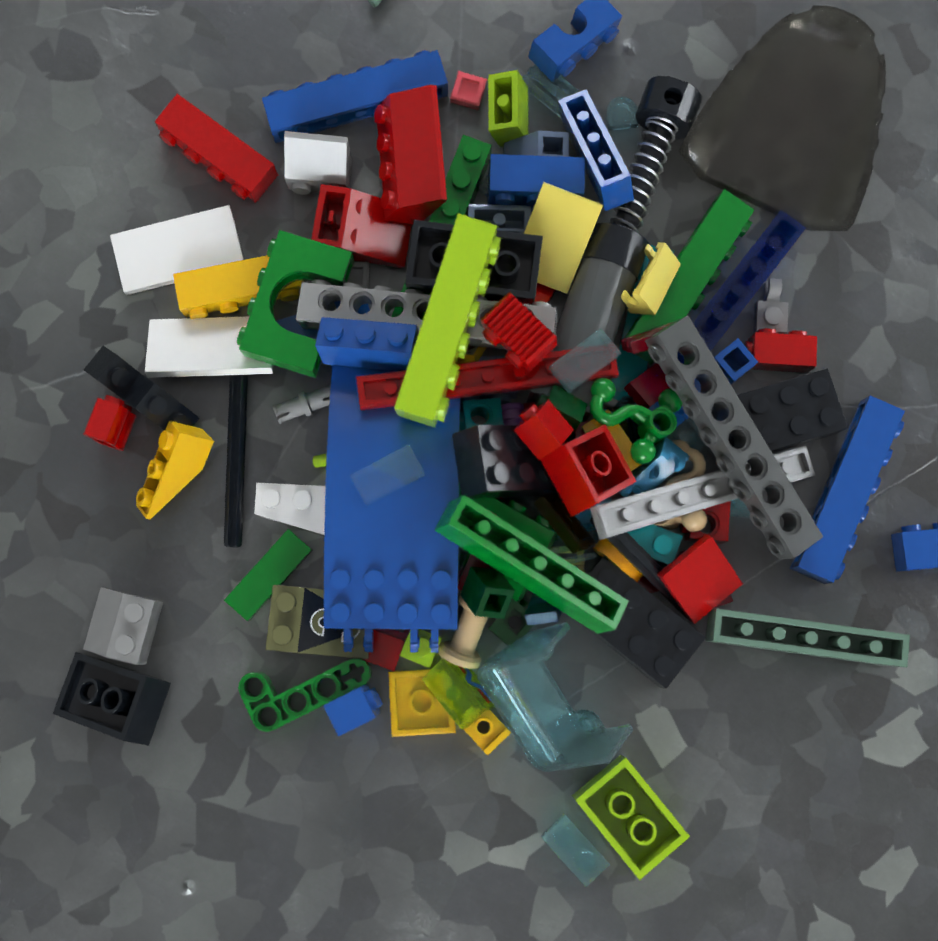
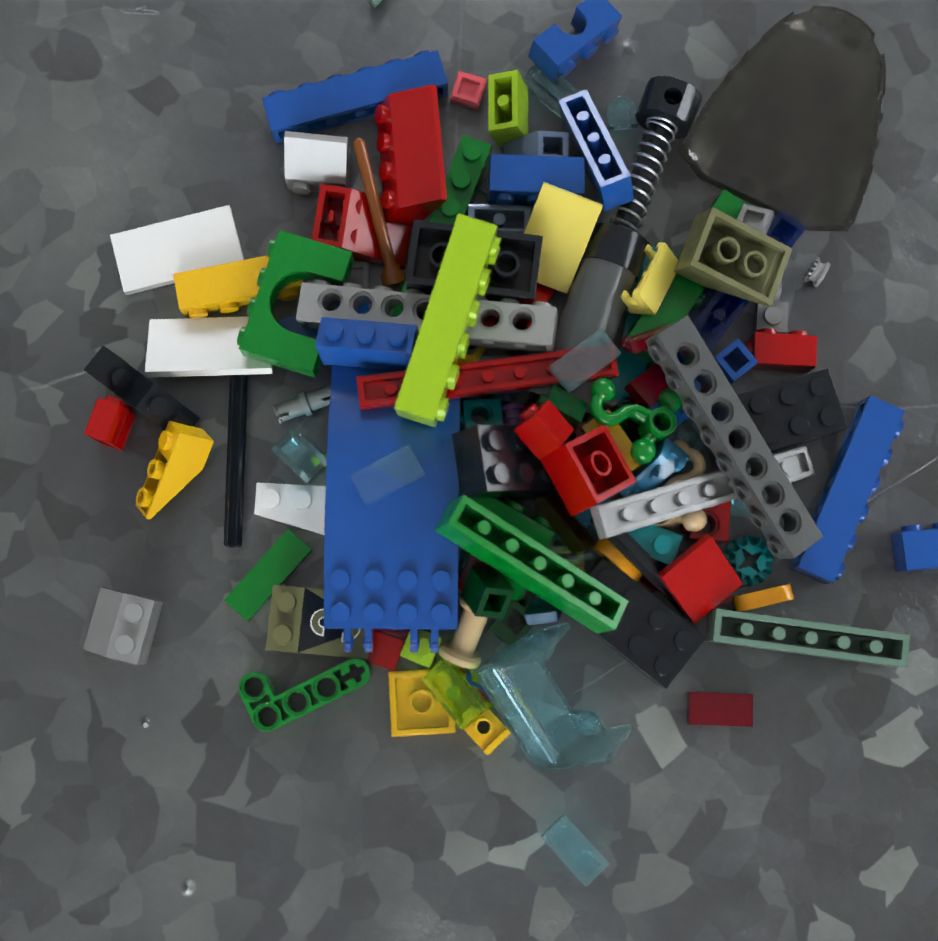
black slope [53,652,171,746] -> none
red brick [154,94,278,203] -> none
blue brick [323,684,383,737] -> none
red brick [481,292,557,372] -> none
lime brick [572,754,690,880] -> none
none -> clear light blue brick [271,427,326,484]
none -> dark orange piece [353,138,406,287]
none -> olive slope [674,207,793,307]
none -> dark red tile [687,692,753,727]
none -> teal gear [724,535,775,586]
none -> light orange beam [732,584,794,612]
none -> light grey tile [737,204,774,235]
none -> light grey bush [803,256,831,288]

